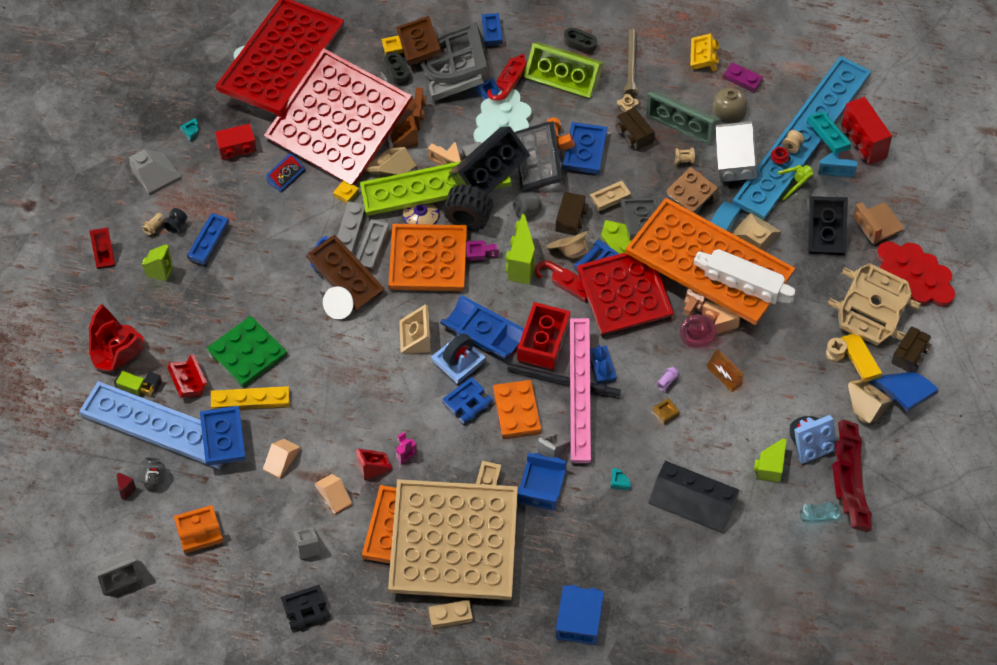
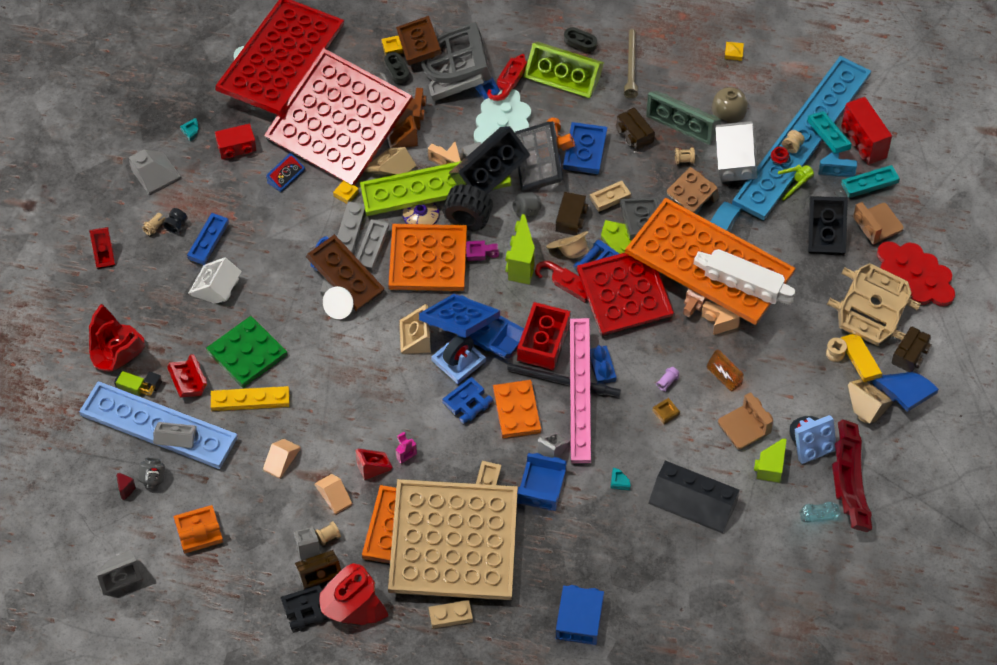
lime slope [142,244,173,281] -> none
blue plate [200,406,246,466] -> none
blue plate [481,13,502,46] -> none
tan plate [617,94,639,112] -> none
clear pink hat [679,314,717,348] -> none
yellow bracket [690,33,719,71] -> none
magenta plate [723,62,763,93] -> none
tan slope [732,213,781,251] -> none
none -> light grey slope [153,422,197,448]
none -> white slope [188,257,242,304]
none -> dark brown brick [294,550,341,589]
none -> tan bush [315,521,341,546]
none -> red piece [320,563,389,625]
none -> blue plate [419,294,500,337]
none -> medium nougat bracket [718,392,773,450]
none -> yellow tile [725,42,744,61]
none -> teal plate [841,165,900,198]

